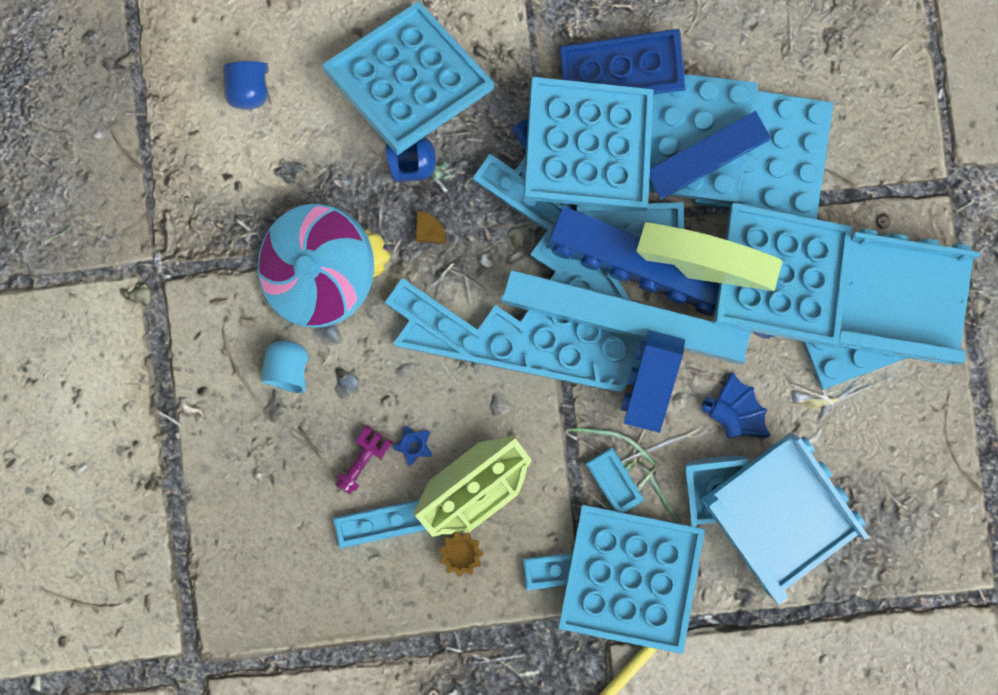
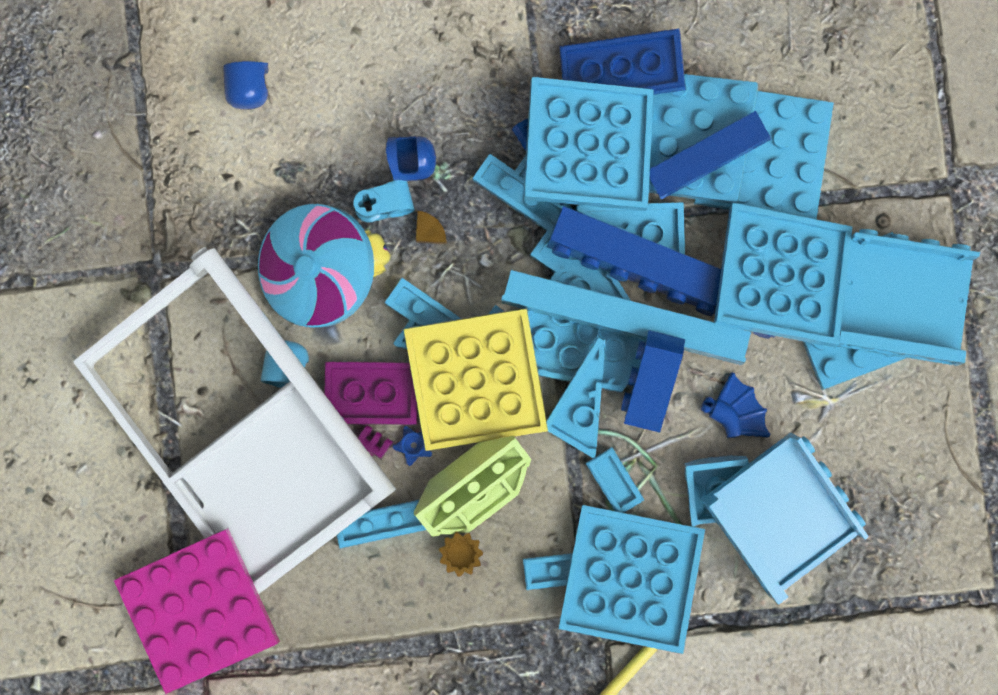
medium azure plate [322,1,494,155] -> none
yellowish green slope [636,222,783,291] -> none
none -> white door [73,247,396,594]
none -> dark pink plate [114,528,280,694]
none -> magenta plate [325,362,418,425]
none -> medium azure piece [354,180,415,223]
none -> light yellow plate [404,308,548,451]
none -> medium azure wing [546,335,606,458]

